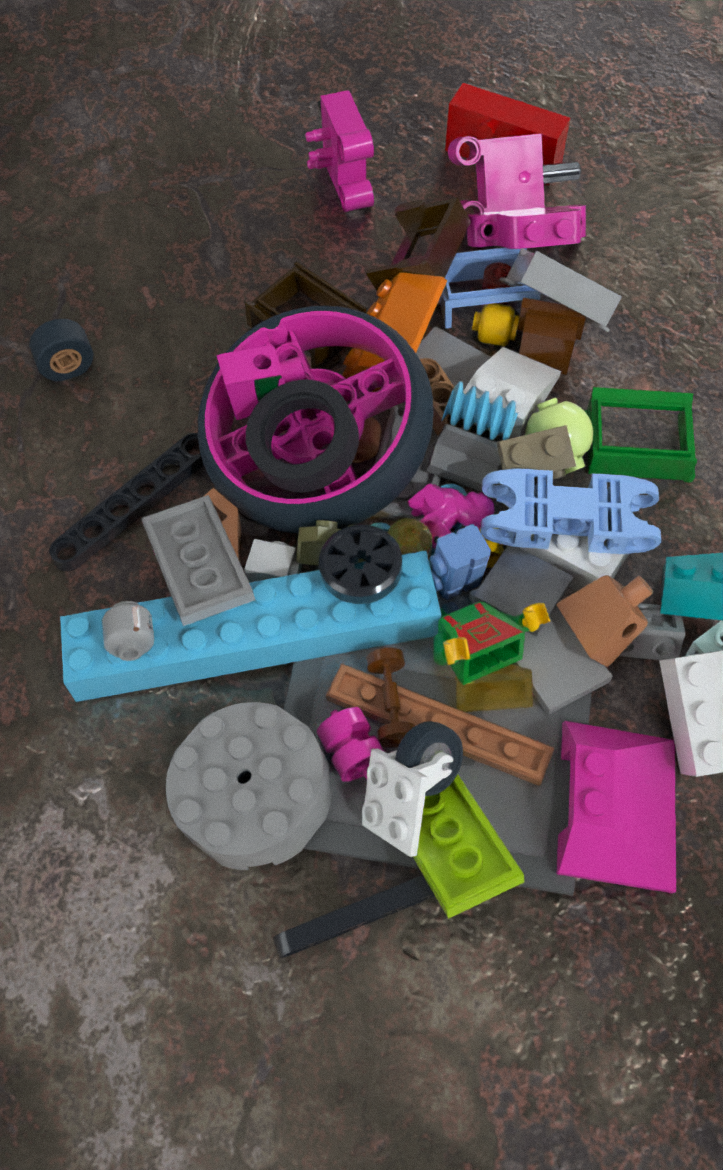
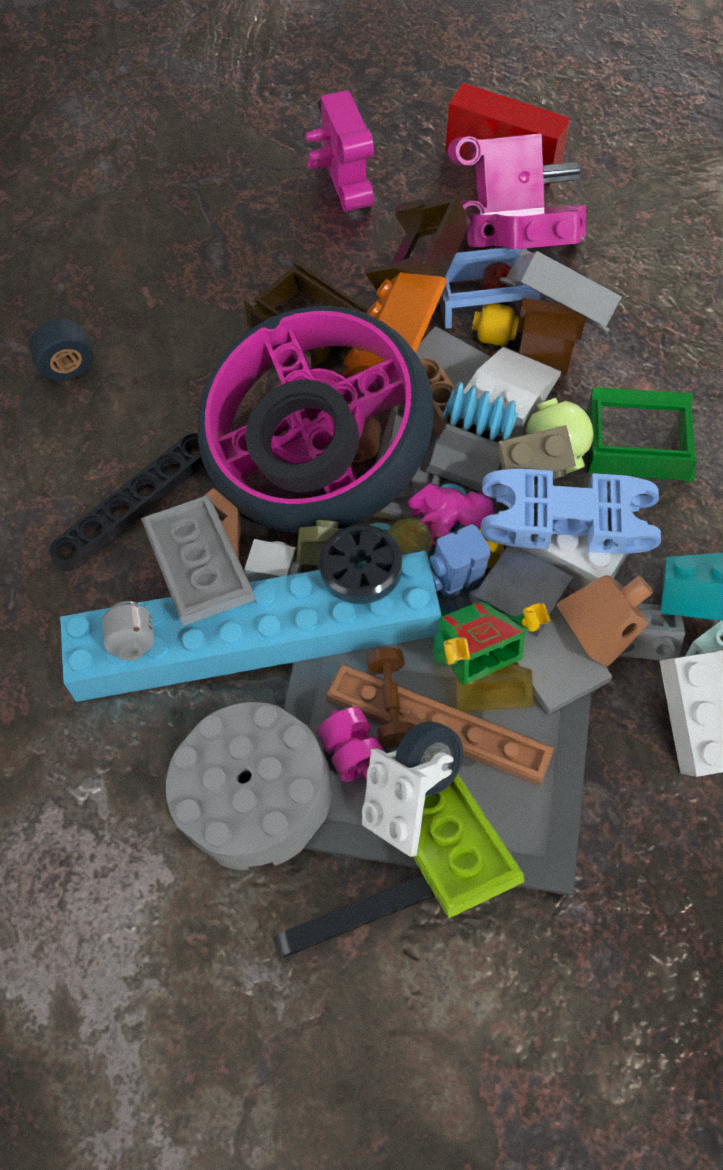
dark pink torso [216,345,305,420] -> none
dark pink slope [556,721,676,893] -> none

